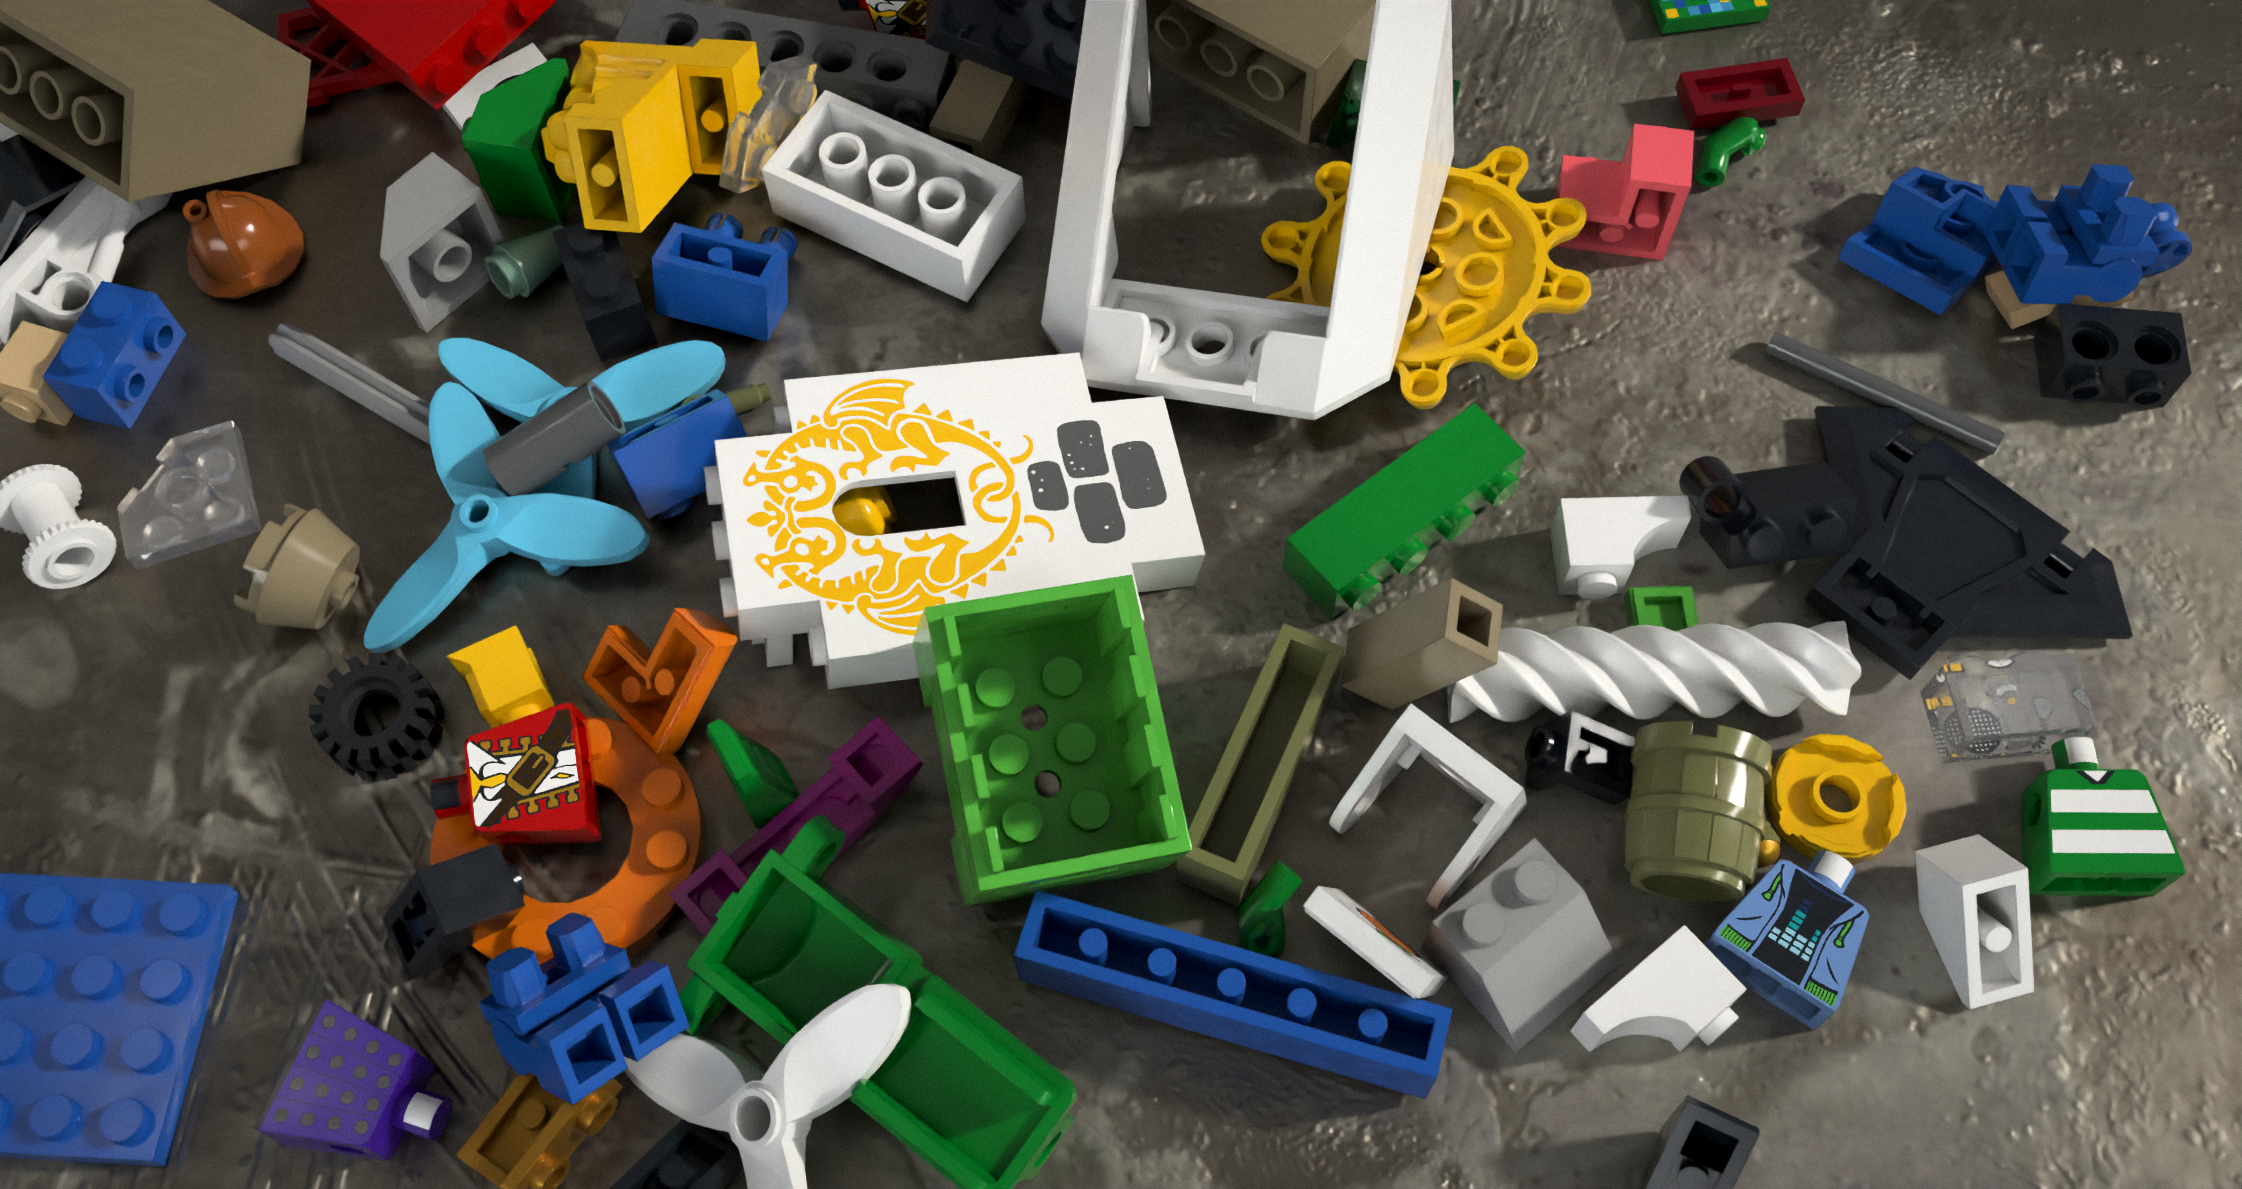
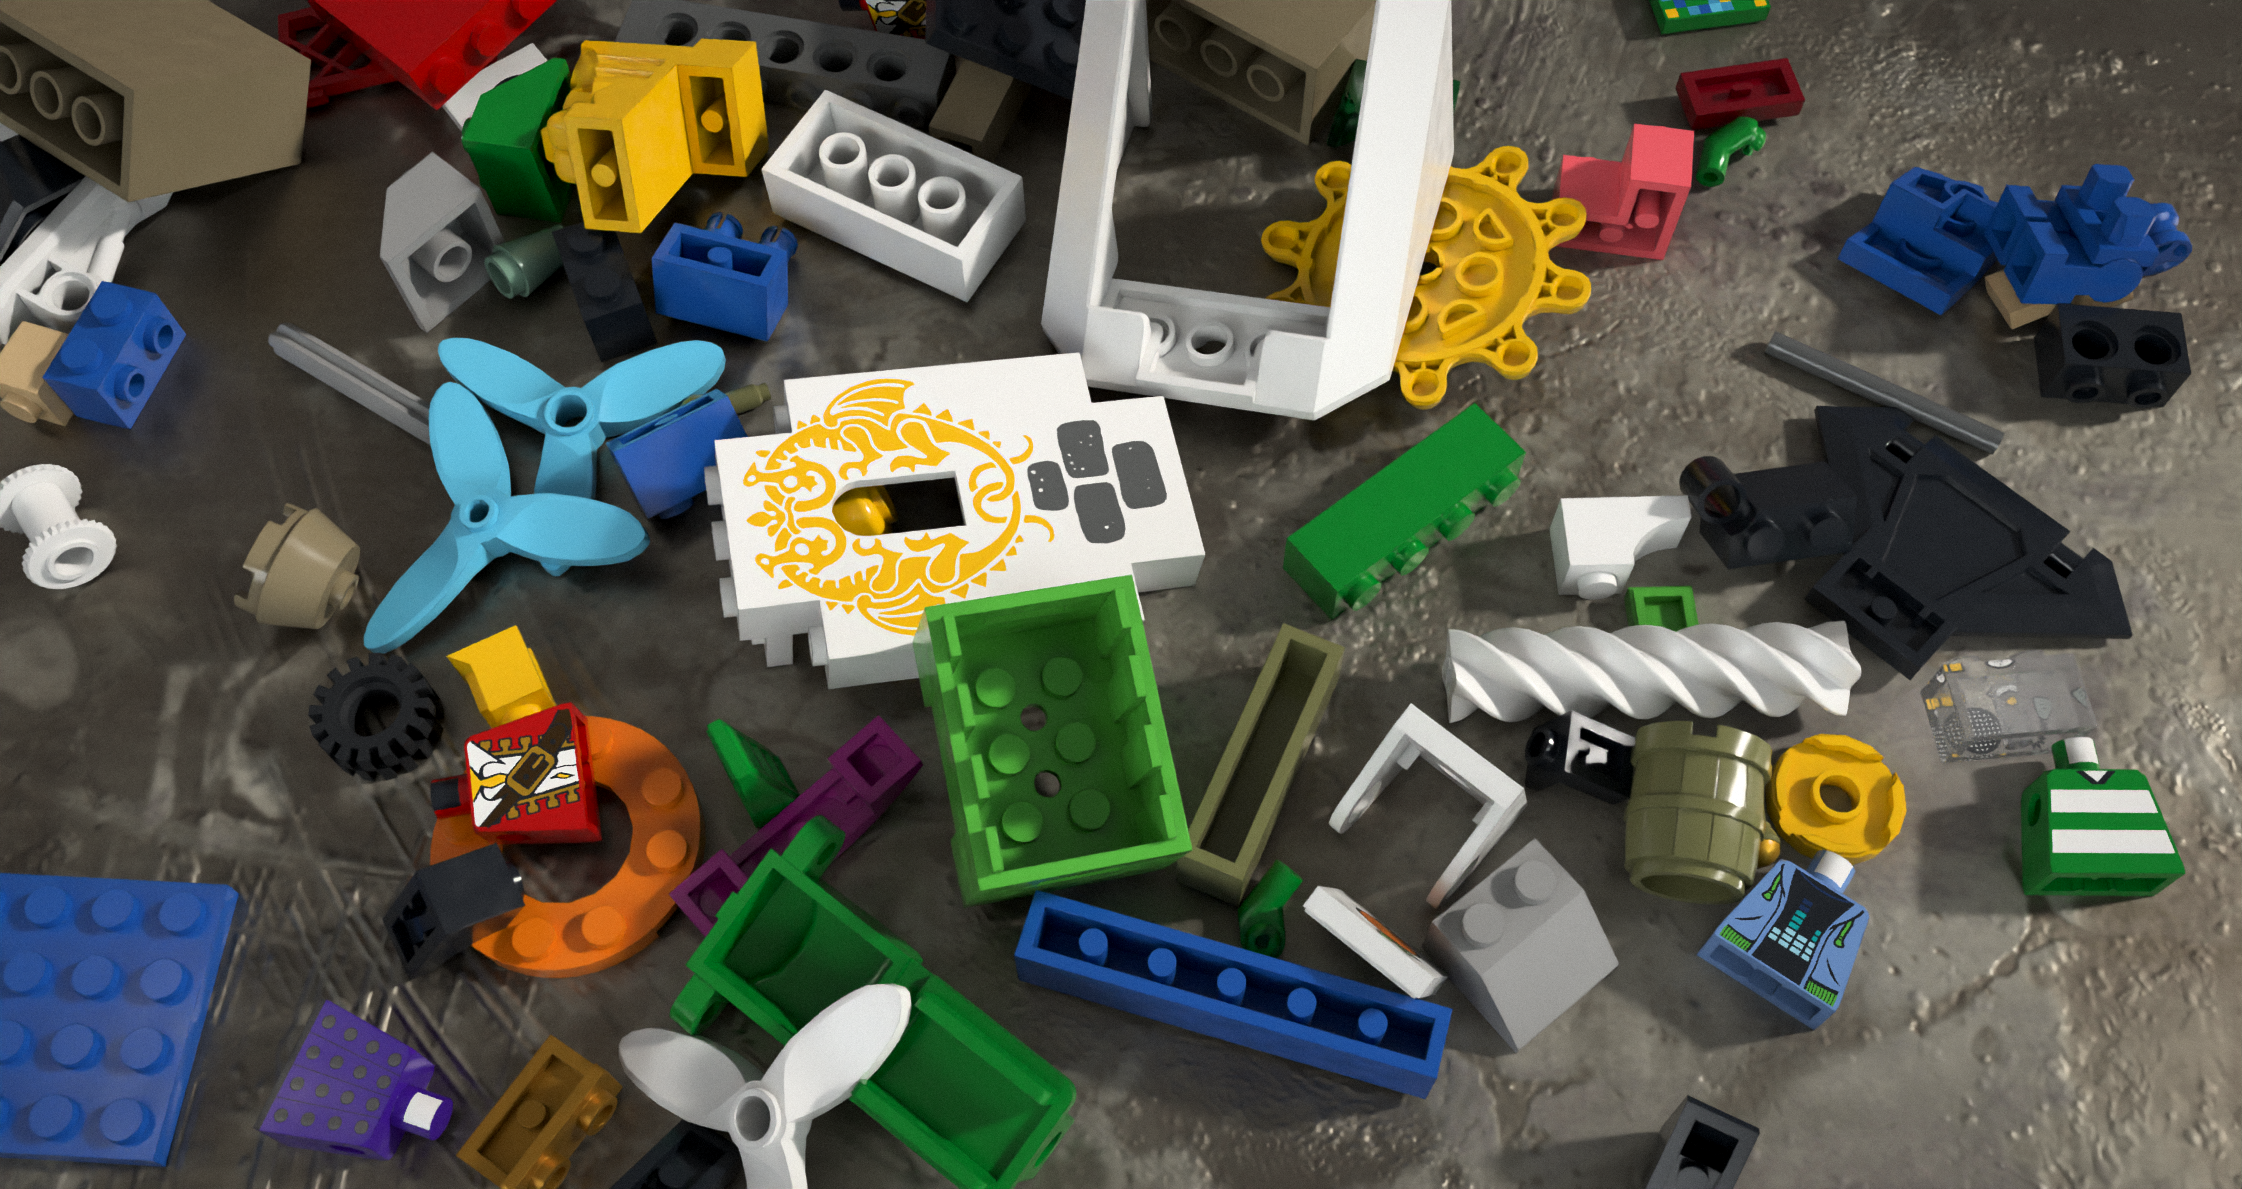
clear plate [117,420,261,570] -> none
dark orange helmet [183,189,304,299] -> none
blue hips [479,913,690,1105] -> none
dark grey pin [483,381,626,496] -> none
orange brick [582,608,738,755] -> none
clear plate [719,56,817,194] -> none
dark tan brick [1341,578,1503,710] -> none
white arch [1570,925,1747,1052] -> none
white slope [1915,834,2034,1009] -> none

